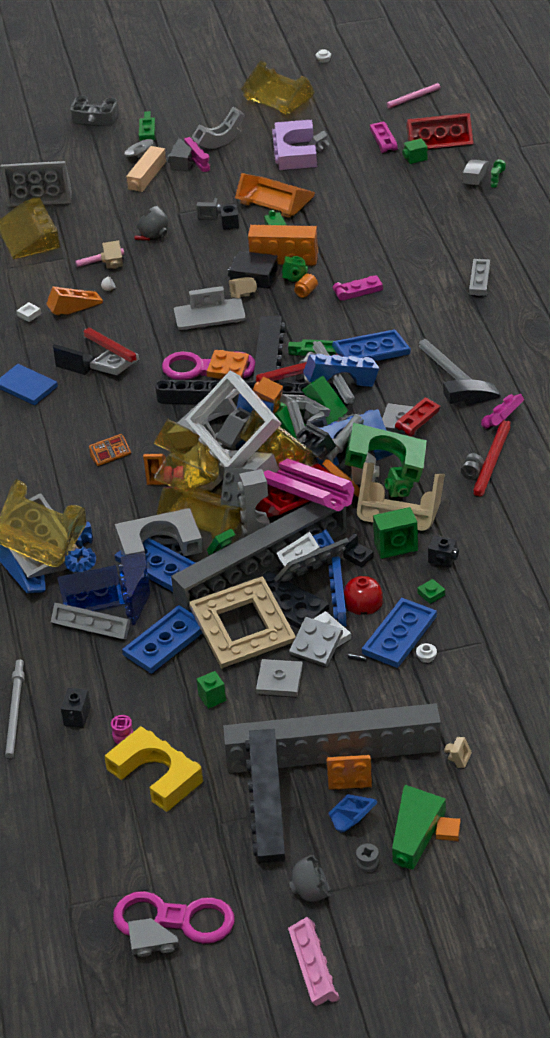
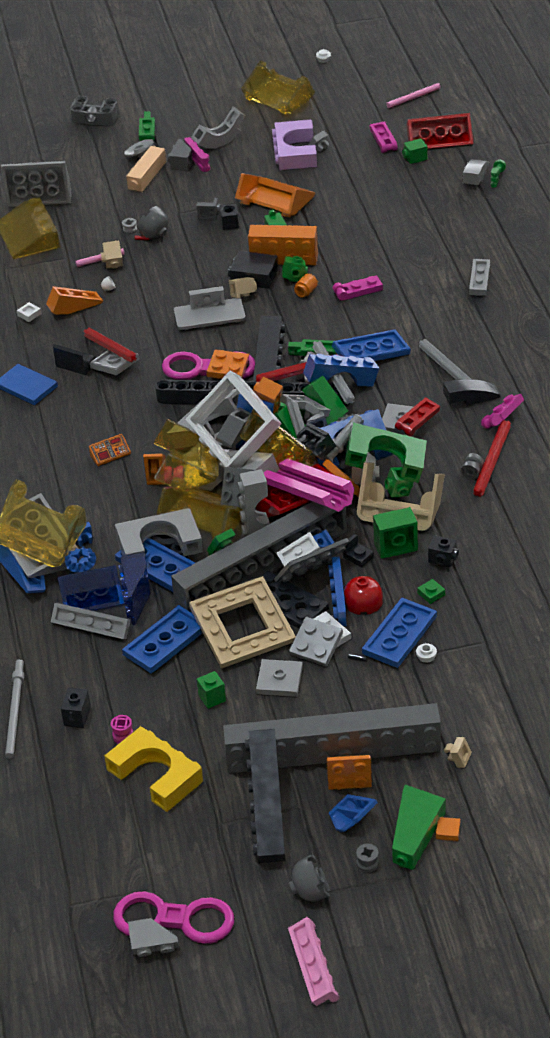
none -> light grey bush [122,218,137,233]

